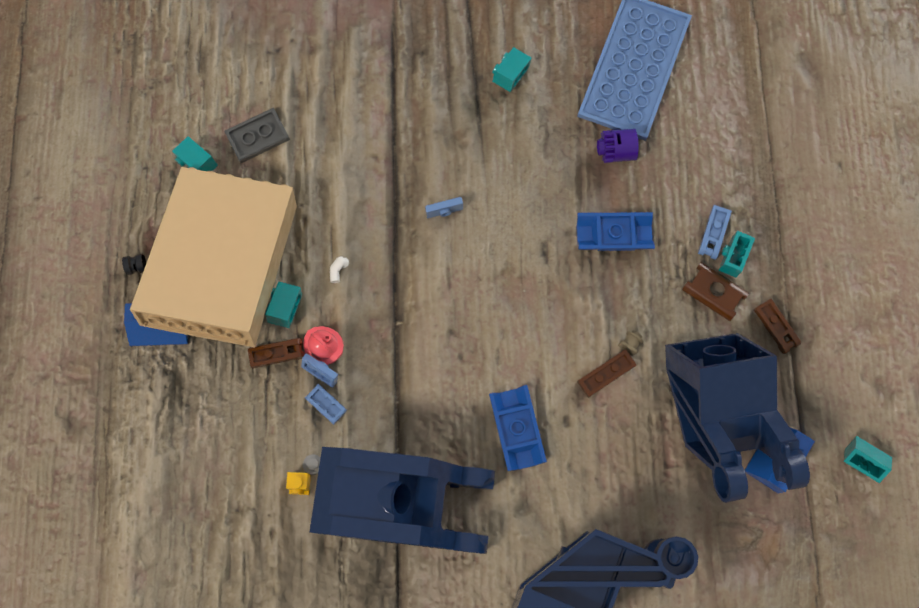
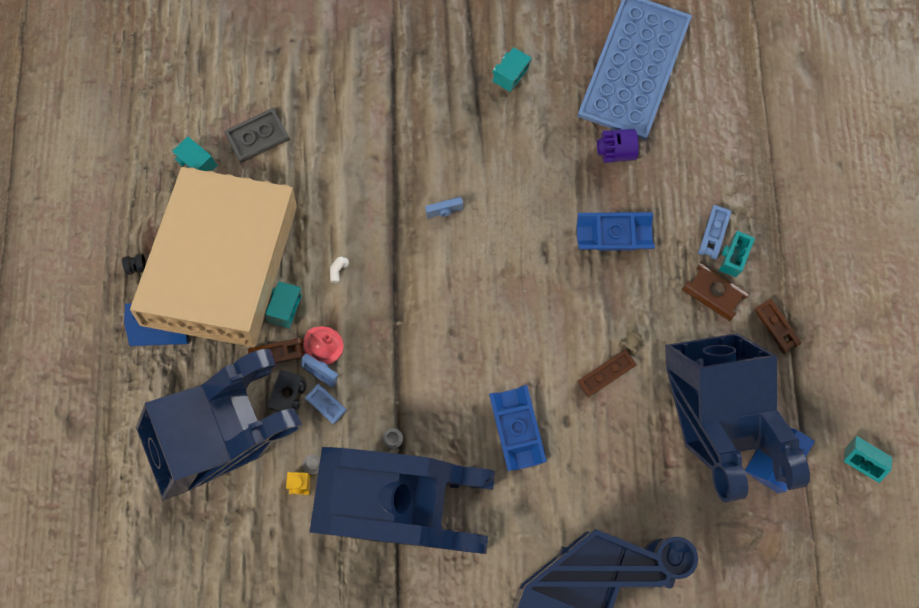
none -> dark blue piece [136,349,302,500]
none -> black brick [267,369,307,412]
none -> light grey plate [383,429,403,449]

